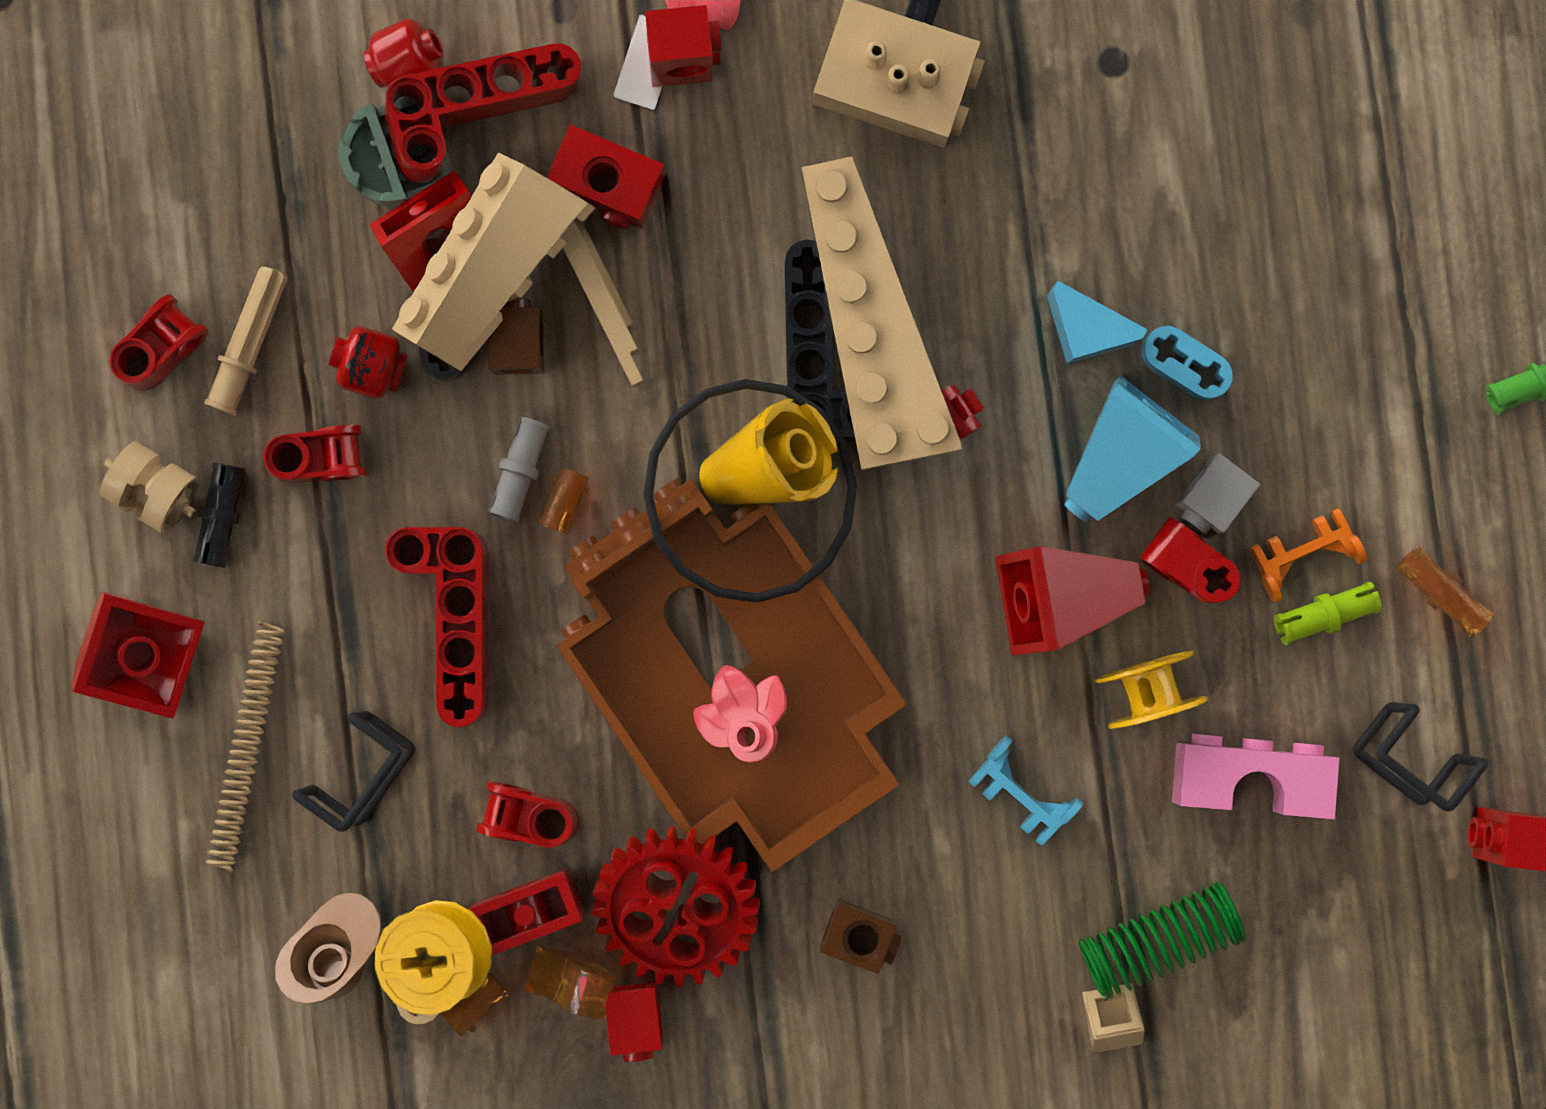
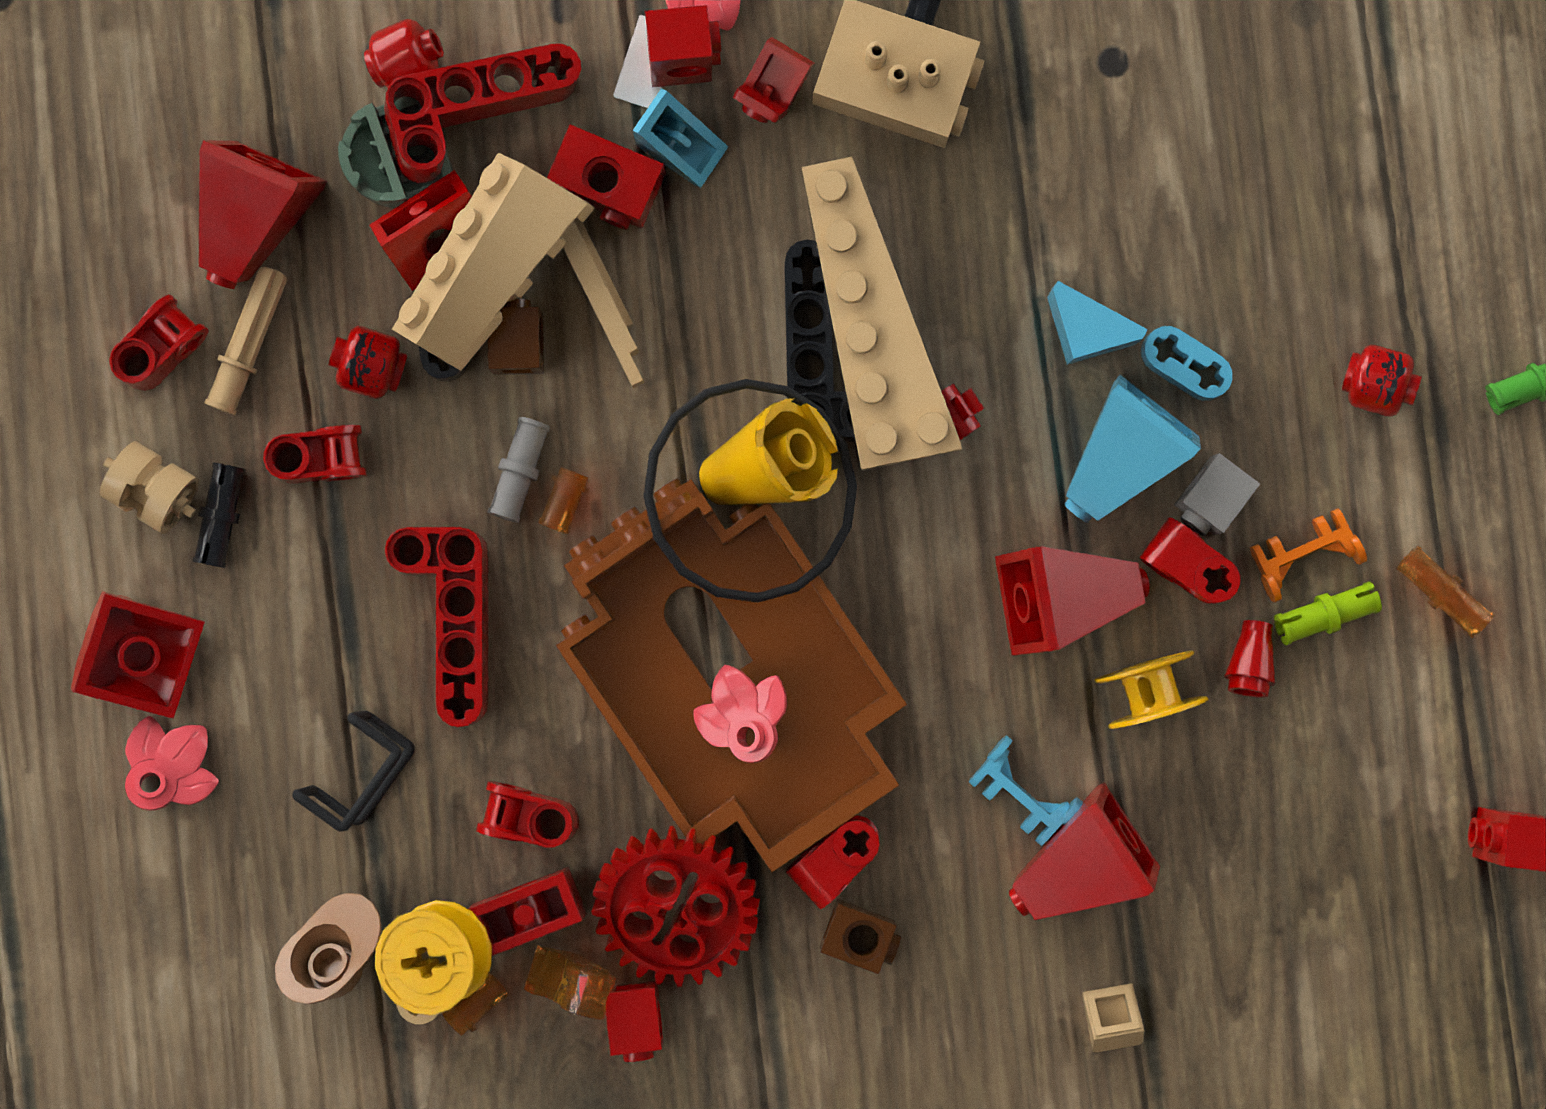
tan piece [205,620,285,872] -> none
green piece [1079,881,1246,1001] -> none
bright pink arch [1172,734,1340,819] -> none
black piece [1353,702,1488,812] -> none
none -> coral plate [125,716,219,811]
none -> red slope [199,140,327,289]
none -> medium azure slope [633,89,728,188]
none -> red bracket [733,37,815,123]
none -> red piece [785,815,880,910]
none -> red slope [1009,782,1160,920]
none -> red cone [1224,620,1276,698]
none -> red head [1341,345,1422,417]

